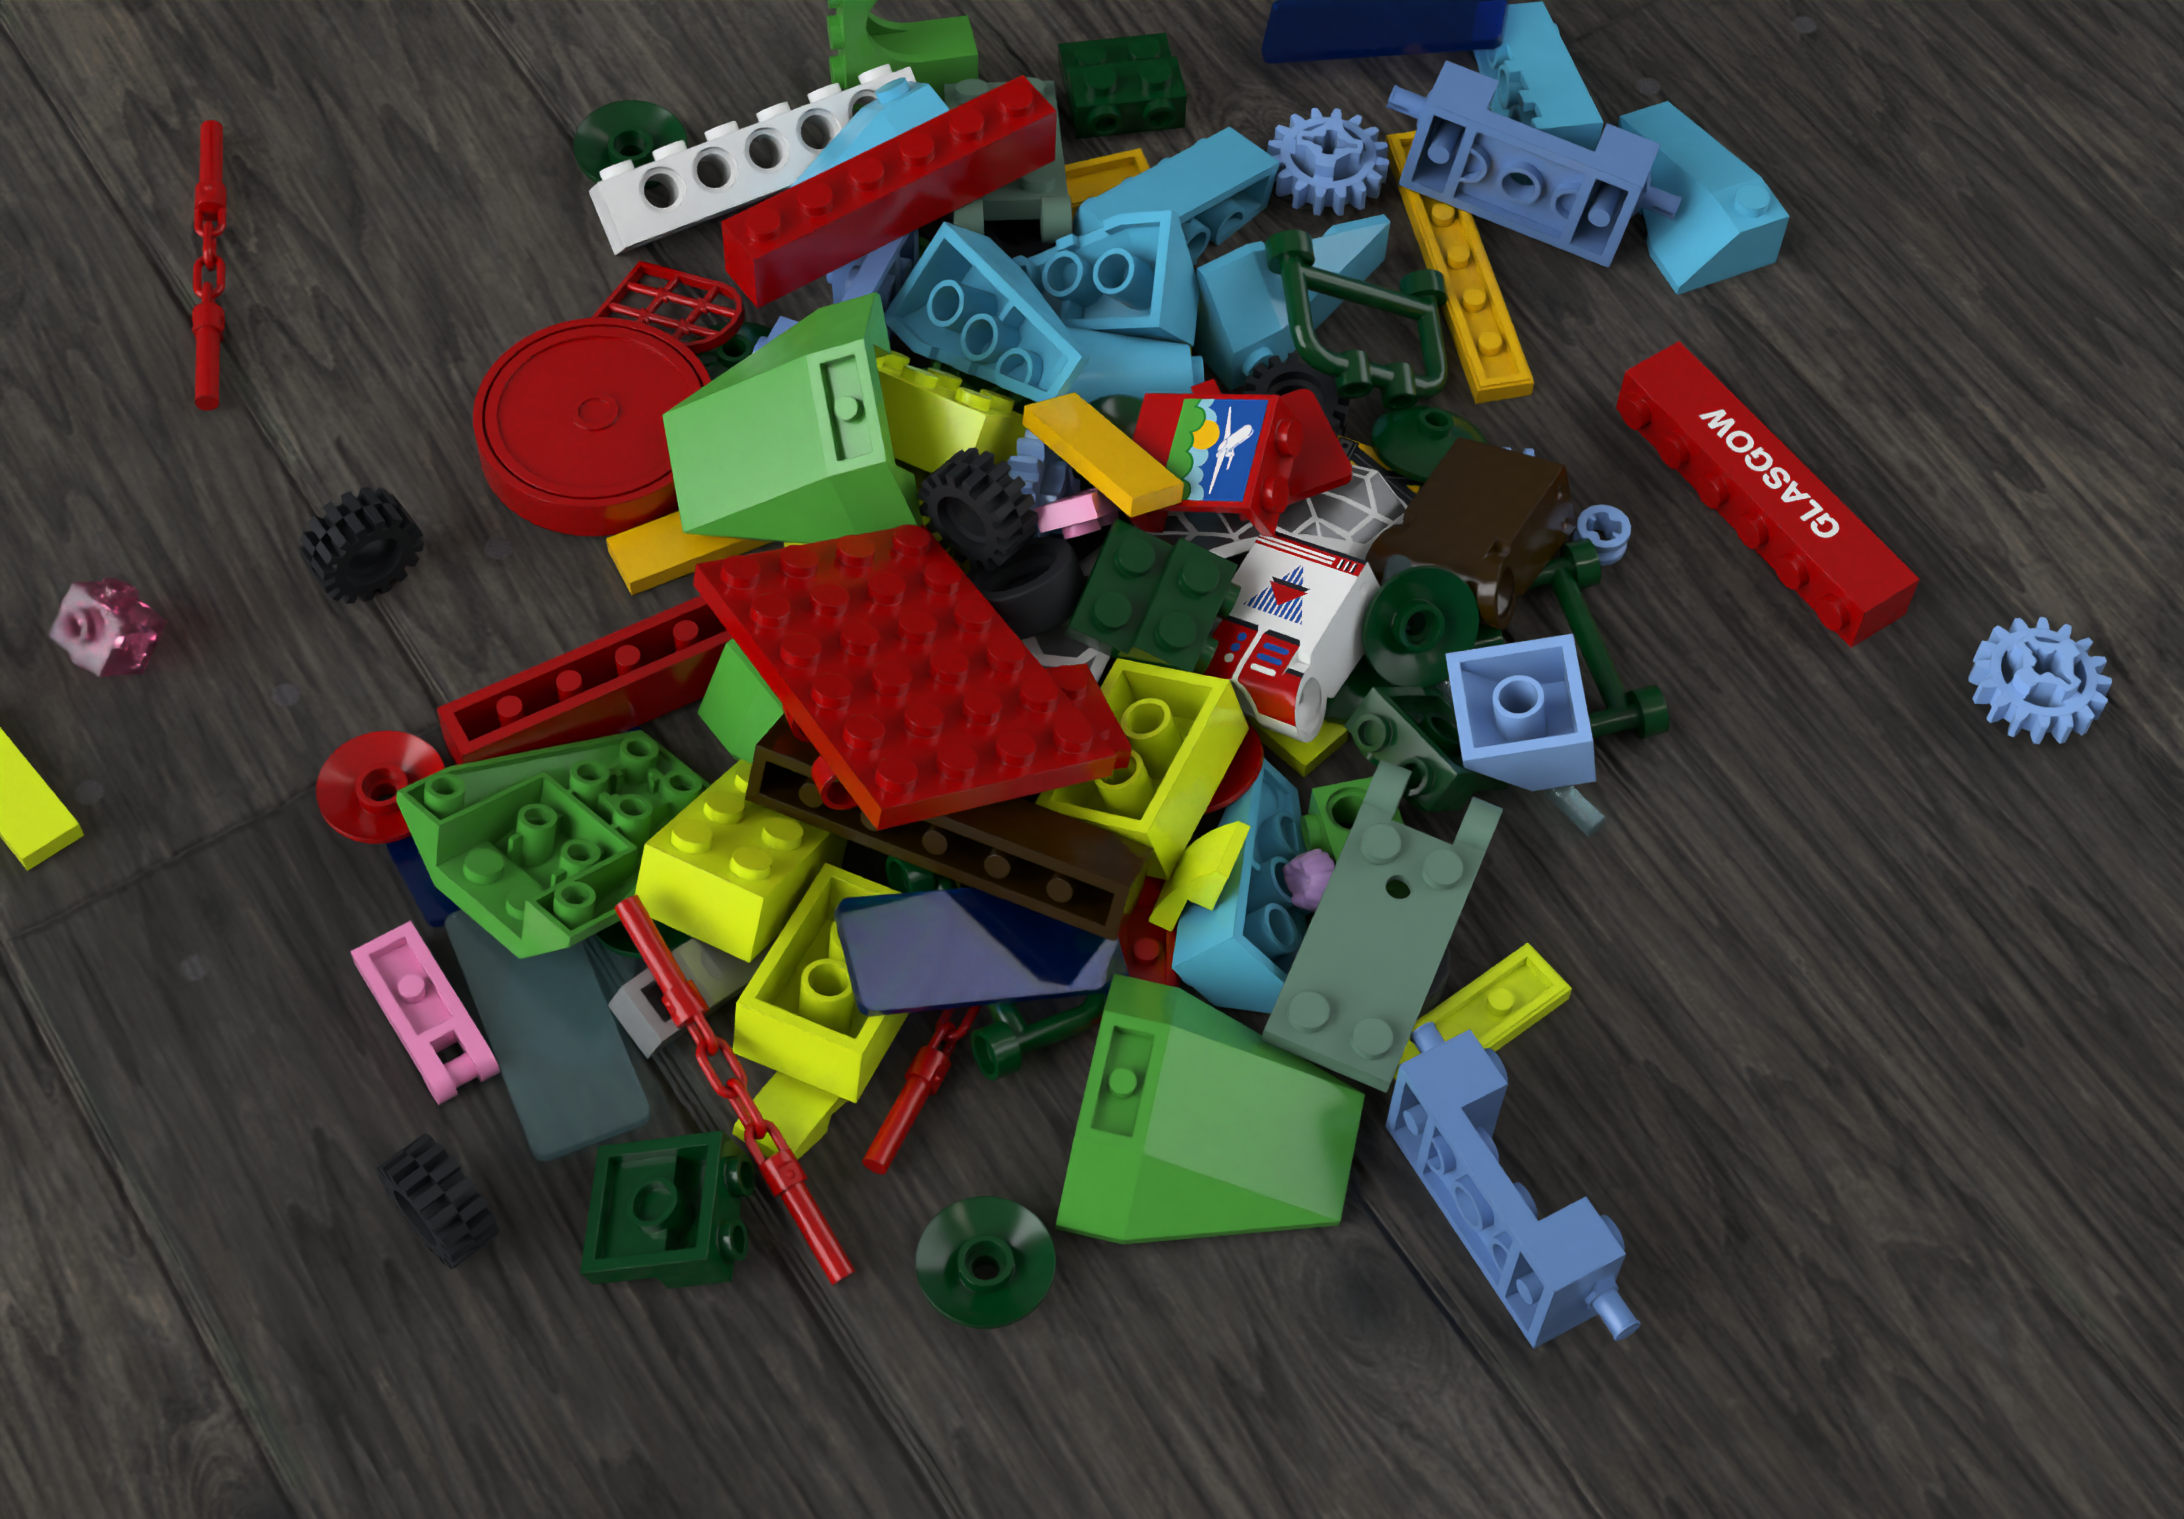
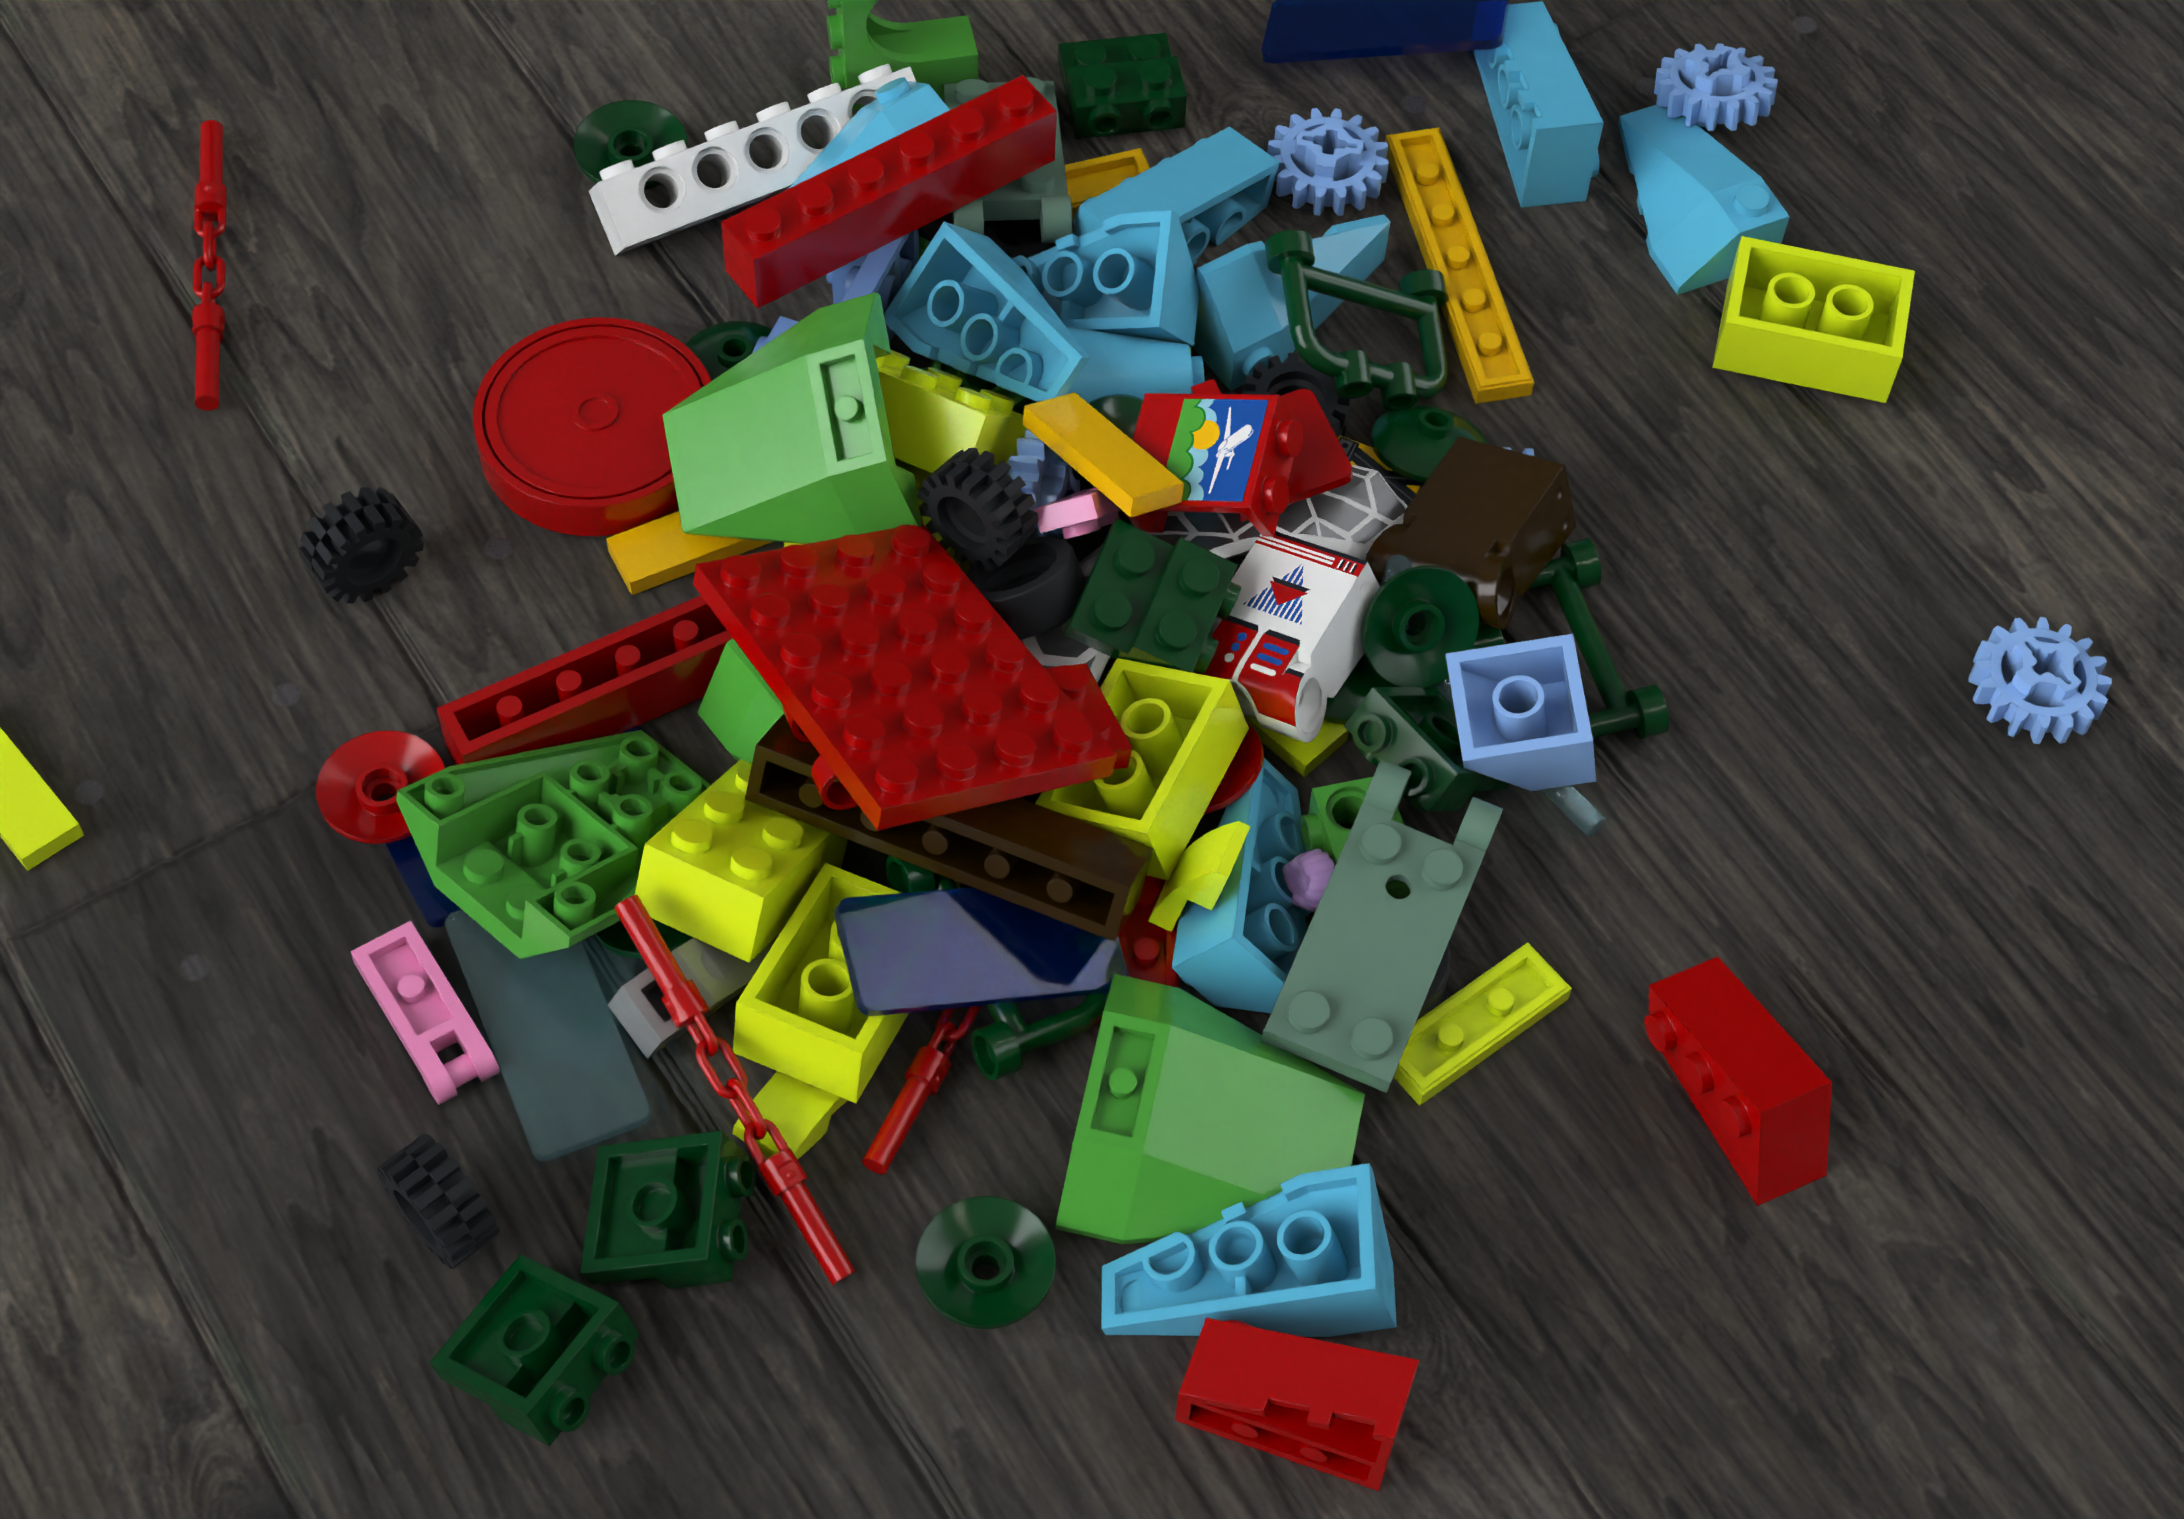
clear pink brick [48,577,168,677] -> none
red window [591,261,745,354] -> none
medium blue brick [1385,1022,1641,1349] -> none
medium blue brick [1386,60,1682,268] -> none
light blue bush [1573,504,1631,566] -> none
red brick [1616,341,1920,648] -> none
none -> dark green plate [429,1254,640,1446]
none -> medium azure wedge [1101,1163,1397,1337]
none -> red wedge [1175,1318,1419,1491]
none -> red wedge [1644,956,1832,1206]
none -> light blue gear [1654,43,1778,131]
none -> neon yellow brick [1712,236,1915,403]

